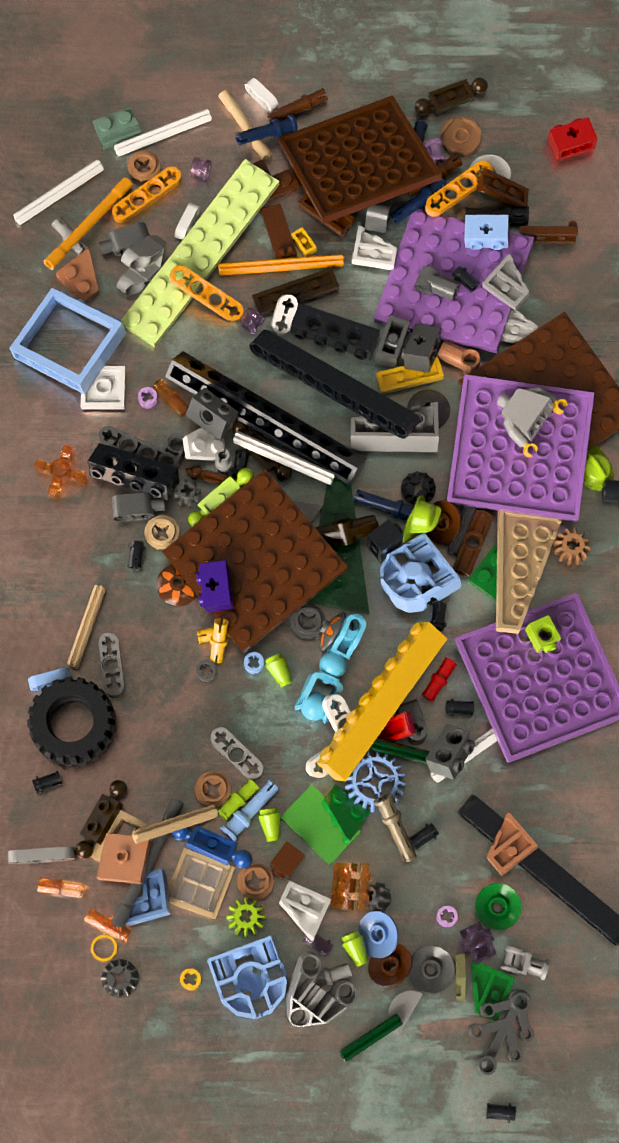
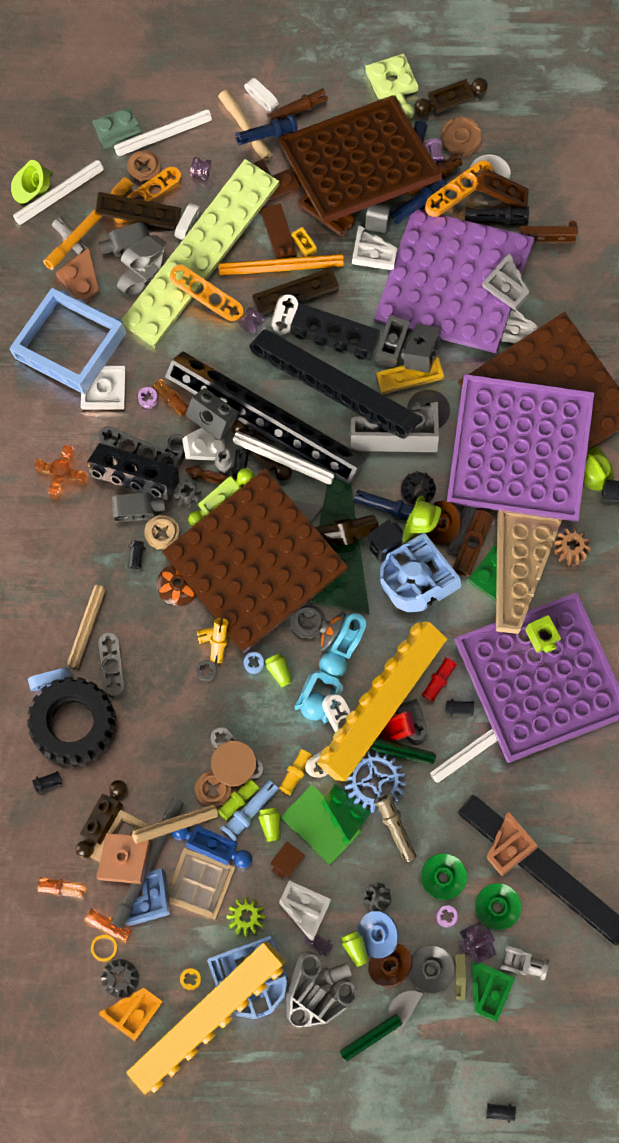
light grey beam [8,846,75,864] -> none
dark purple brick [196,560,234,613] -> none
medium nougat gear [237,863,274,900] -> none
clear orange plate [330,863,371,911] -> none
black pin [409,823,439,850] -> none
dark grey piece [414,266,460,301] -> none
dark grey brick [425,724,475,780] -> none
black pin [429,602,447,632] -> none
nougat piece [437,340,480,375] -> none
black pin [452,266,480,293] -> none
light blue brick [464,215,509,250] -> none
dark grey plant [468,989,534,1075] -> none
light grey torso [497,387,567,458] -> none
red brick [547,117,598,161] -> none
none -> lime piece [11,160,53,203]
none -> dark brown plate [95,192,181,230]
none -> light orange wing [99,988,163,1041]
none -> yellow brick [126,941,287,1094]
none -> medium nougat tile [211,741,256,787]
none -> yellow pin [279,749,313,796]
none -> yellowish green plate [366,53,419,120]
none -> green dish [421,853,467,900]

